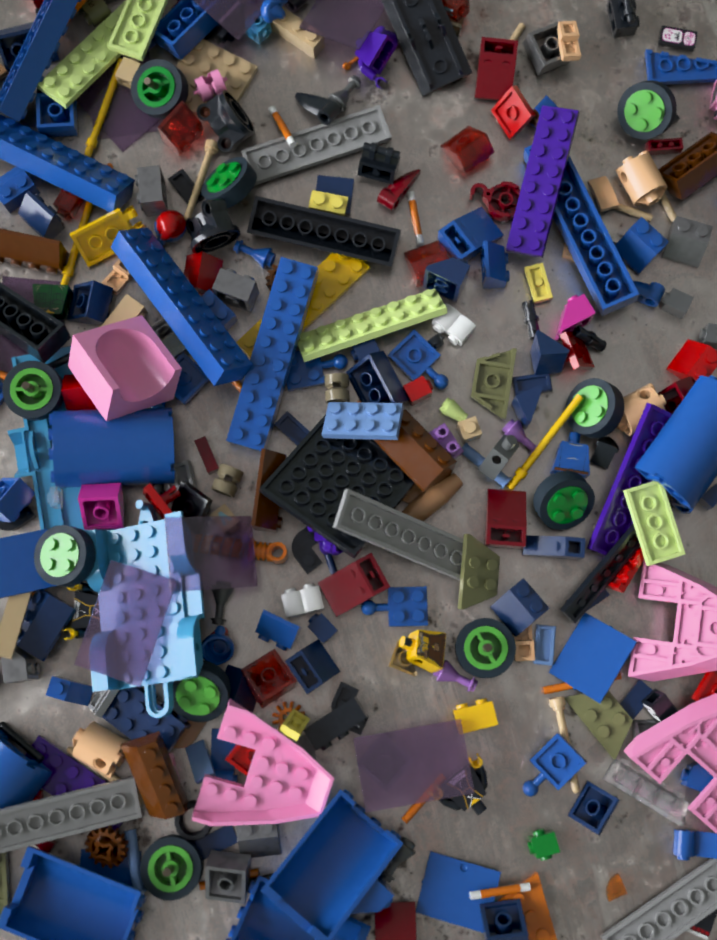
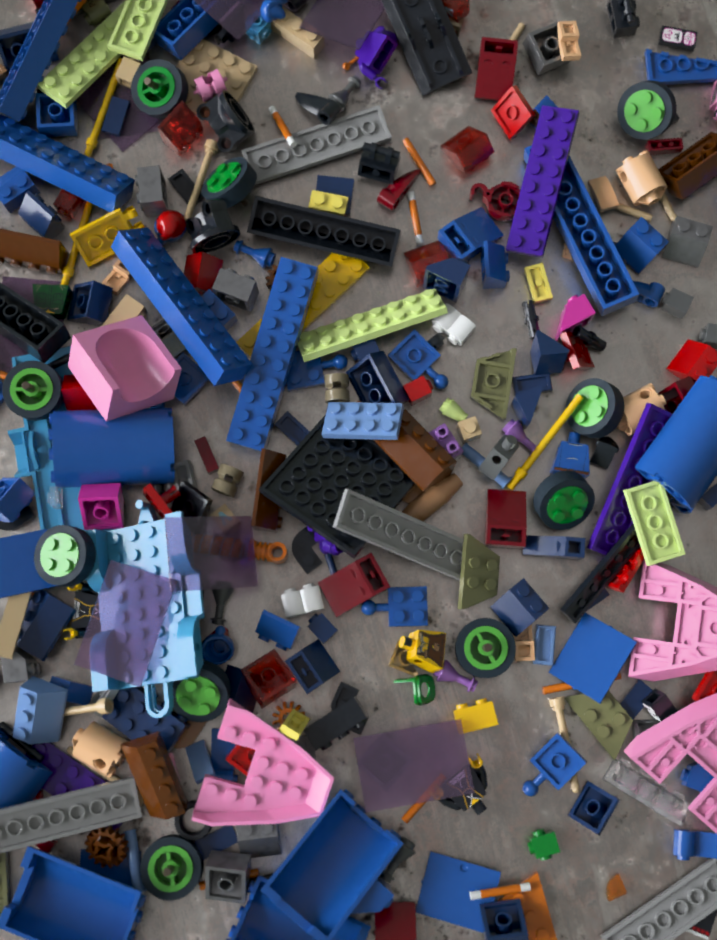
none -> medium blue slope [13,676,68,744]
none -> tan piece [64,697,114,716]
none -> dark blue tile [102,96,131,137]
none -> green piece [393,674,436,706]
none -> orange bar [402,138,437,187]

